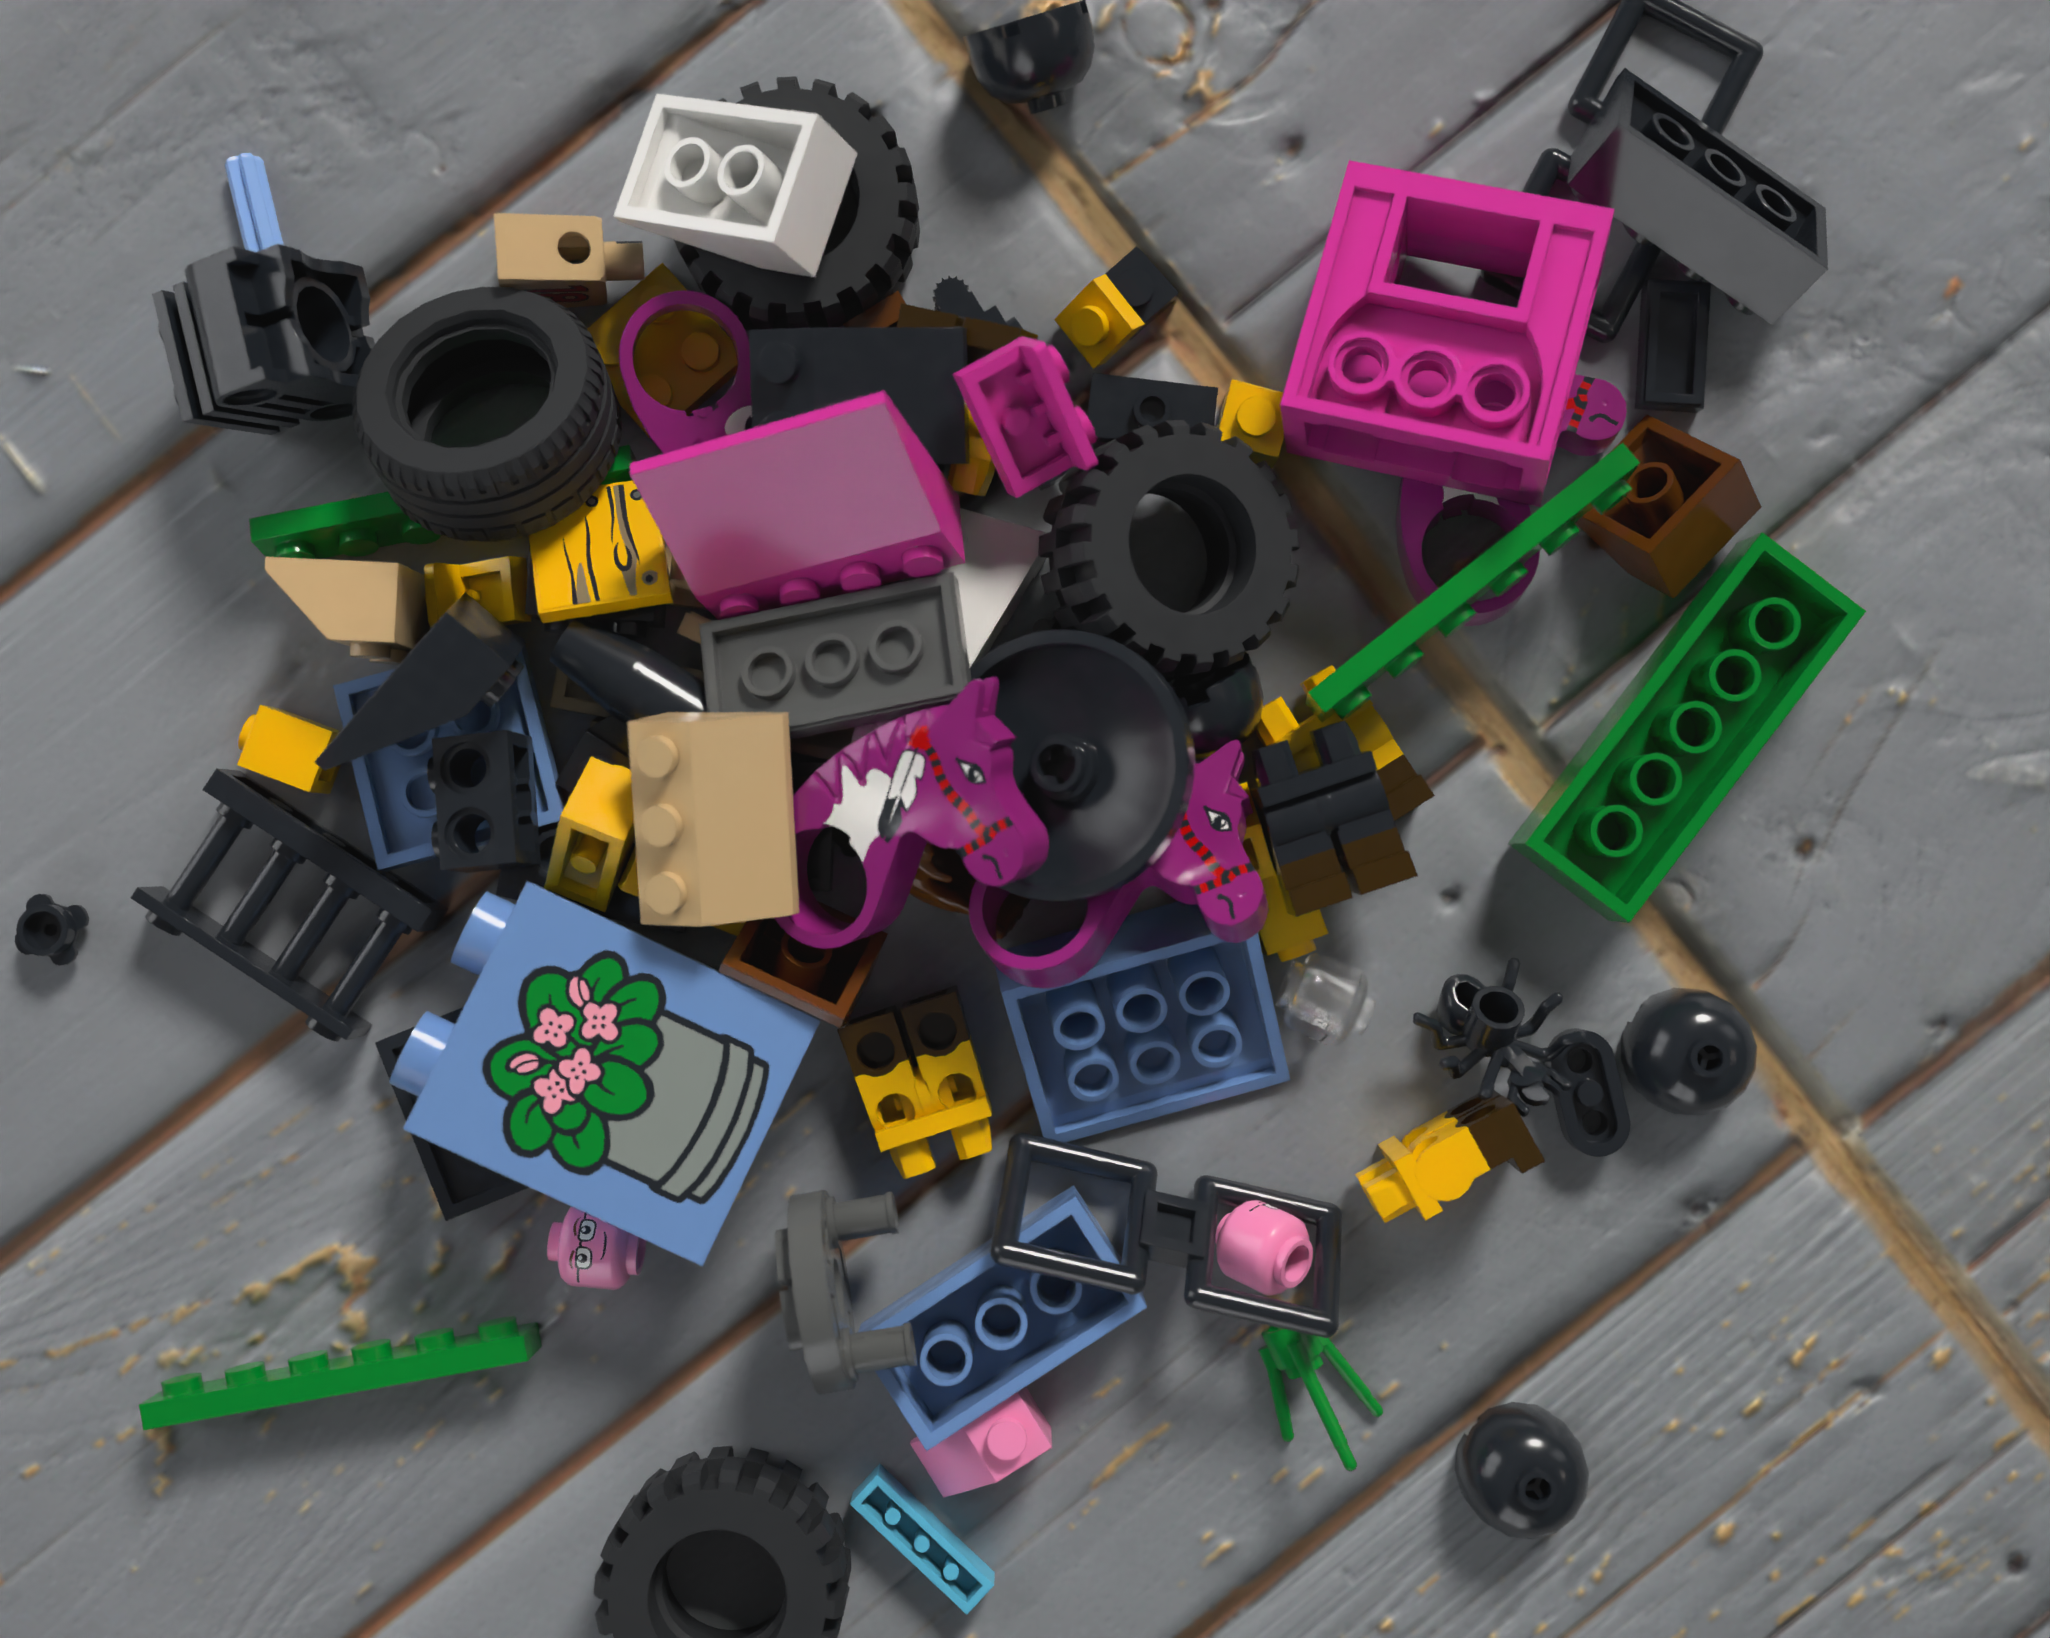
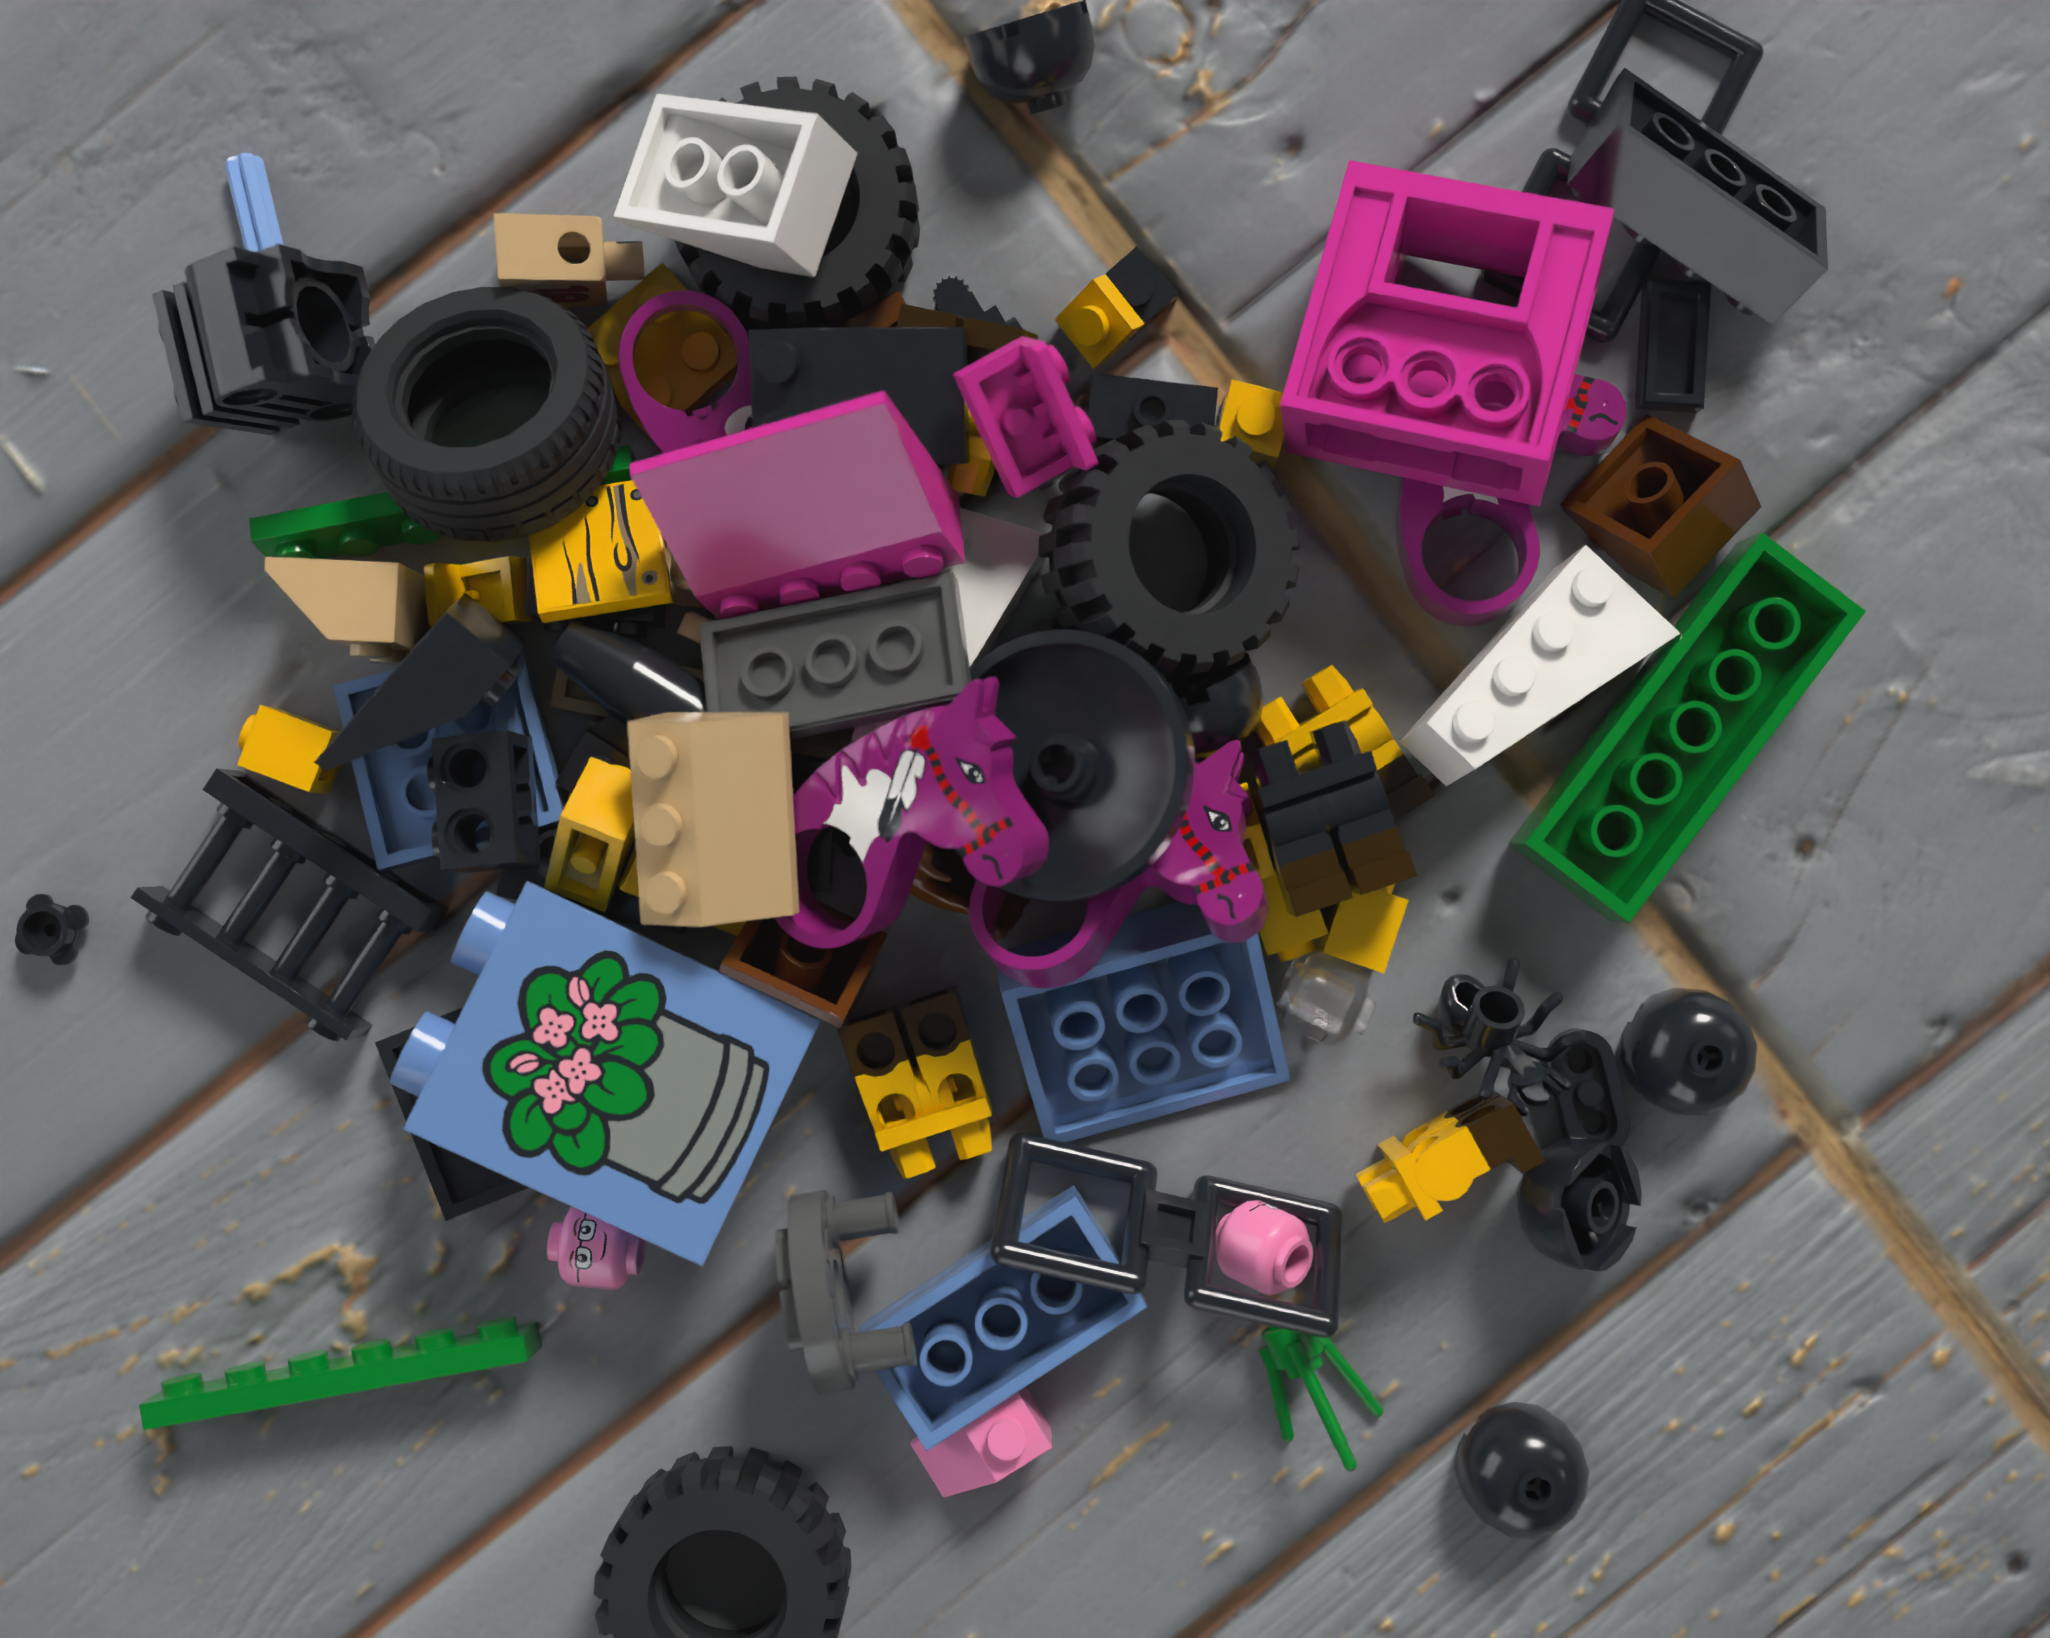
medium azure piece [850,1464,995,1615] -> none
green plate [1306,443,1640,723] -> none
none -> yellow brick [1315,884,1409,973]
none -> white wedge [1400,545,1680,786]
none -> black cylinder [1517,1139,1642,1272]

